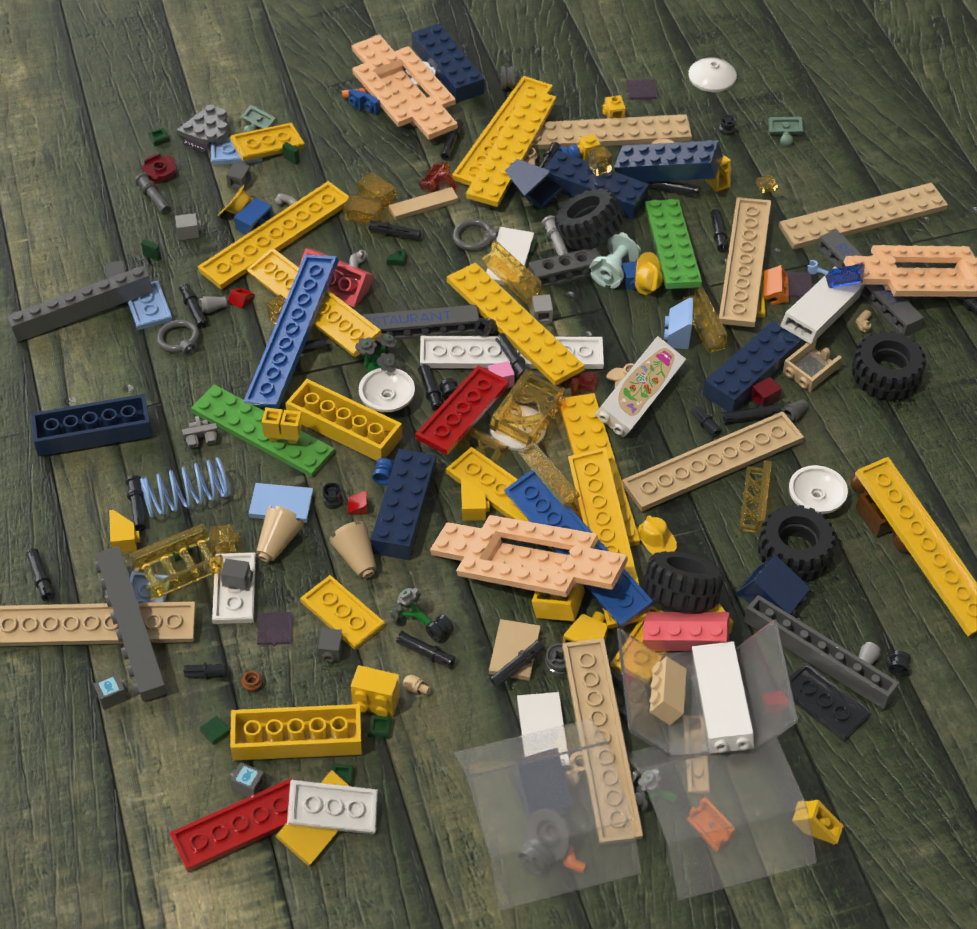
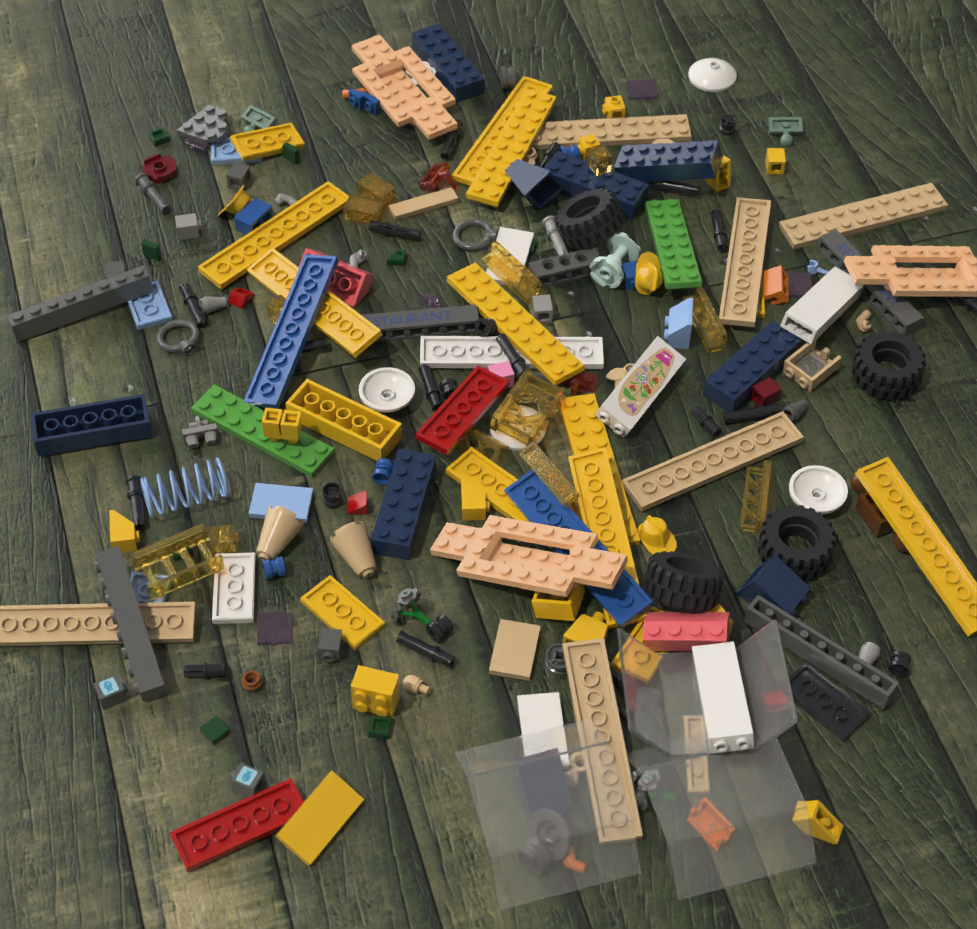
black pin [26,548,54,601] -> none
dark grey brick [220,558,253,590] -> none
yellow brick [230,704,362,761] -> none
white tile [287,780,378,834] -> none
dark green tile [331,764,354,787] -> none
dark grey plant [355,333,398,373] -> none
black pin [489,640,545,688] -> none
tan brick [650,656,686,725] -> none
clear yellow tile [755,175,778,193] -> none
clear blue slope [825,263,865,288] -> none
none -> blue wheel [262,556,286,580]
none -> clear purple arm [419,292,440,309]
none -> yellow brick [765,148,786,174]

